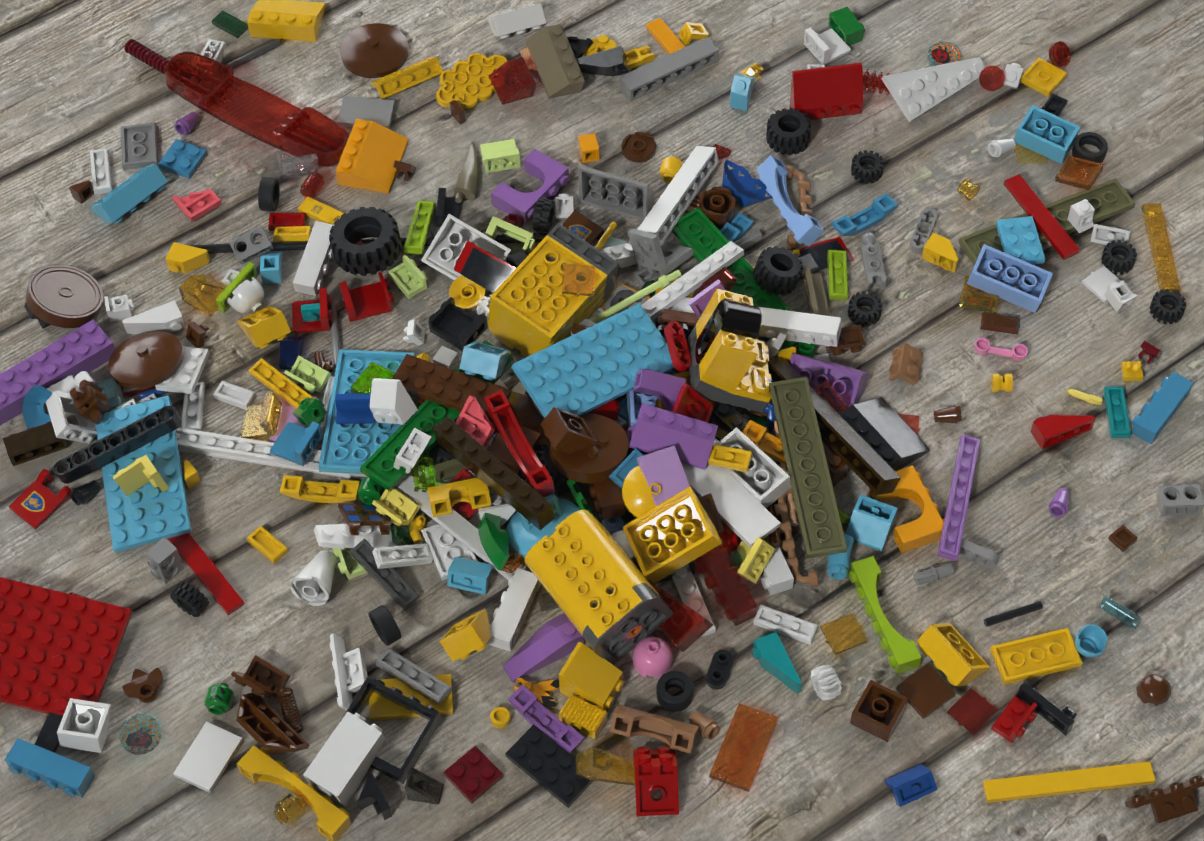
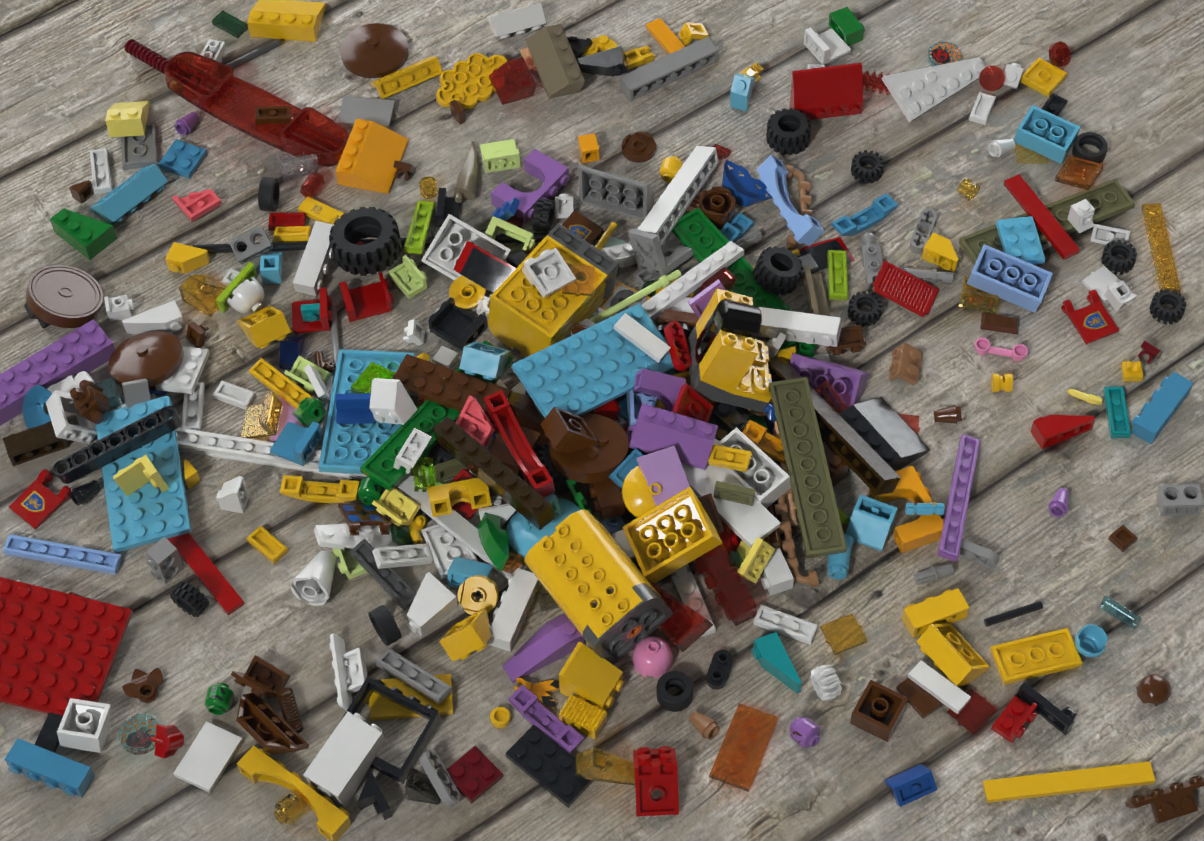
medium nougat arch [609,705,699,754] -> none
lime arch [848,556,922,674] -> none
none -> light blue tile [2,534,123,575]
none -> green wedge [50,208,117,260]
none -> light yellow slope [105,101,150,137]
none -> light grey piece [122,378,151,408]
none -> red piece [150,724,184,759]
none -> white slope [216,476,249,514]
none -> reddish brown plate [255,106,291,124]
none -> white tile [304,364,331,403]
none -> white slope [407,572,458,637]
none -> clear yellow wheel [419,176,438,199]
none -> light grey beam [419,749,461,807]
none -> yellow plate [457,575,499,615]
none -> blue plate [492,197,520,221]
none -> white plate [522,248,576,298]
none -> white tile [613,313,671,363]
none -> olive tile [714,481,756,506]
none -> medium lavender head [789,717,821,748]
none -> red window [872,260,939,318]
none -> light grey pin [899,267,953,284]
none -> yellow brick [902,588,970,638]
none -> medium azure axle [905,503,945,515]
none -> white tile [908,660,971,714]
none -> white tile [969,92,996,125]
none -> red flag [1061,290,1119,345]

